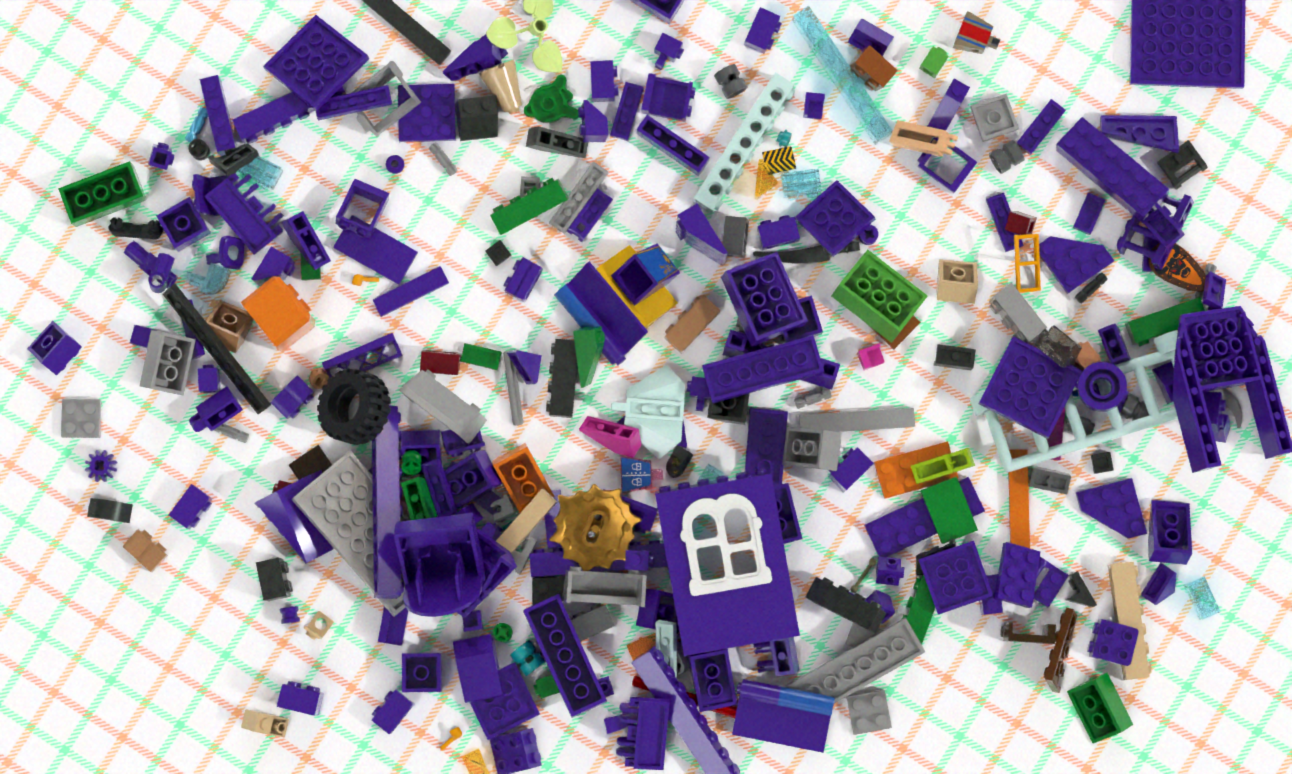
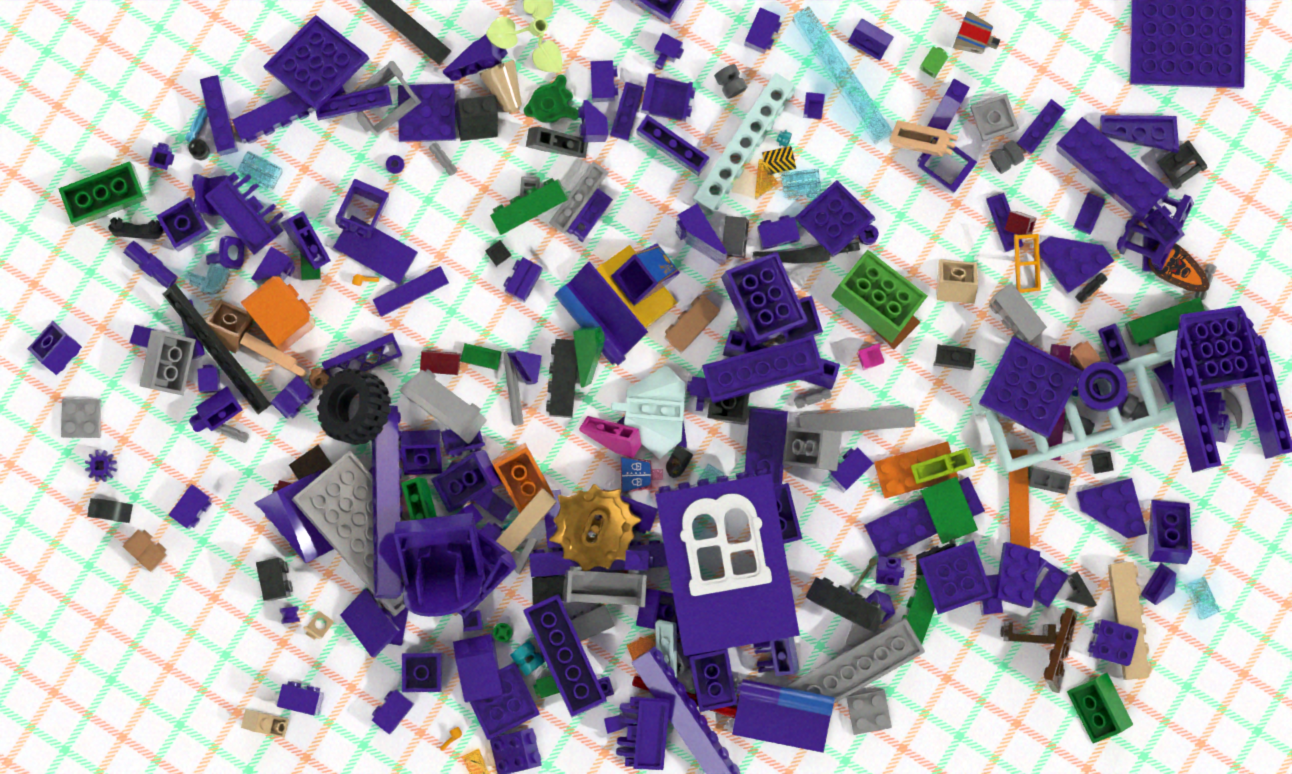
dark purple piece [148,253,175,293] -> none
pearl dark grey wing [208,143,259,176] -> none
green wheel [402,451,421,475] -> none
dark purple tile [421,458,457,517] -> none
dark grey hinge [490,494,516,523] -> none
dark orange brick [847,45,898,92] -> none
clear smoke hinge [1035,325,1082,367] -> none
dark purple panel [1202,271,1226,310] -> none
none -> light nougat hinge [240,332,307,378]
none -> dark purple tile [340,588,400,658]

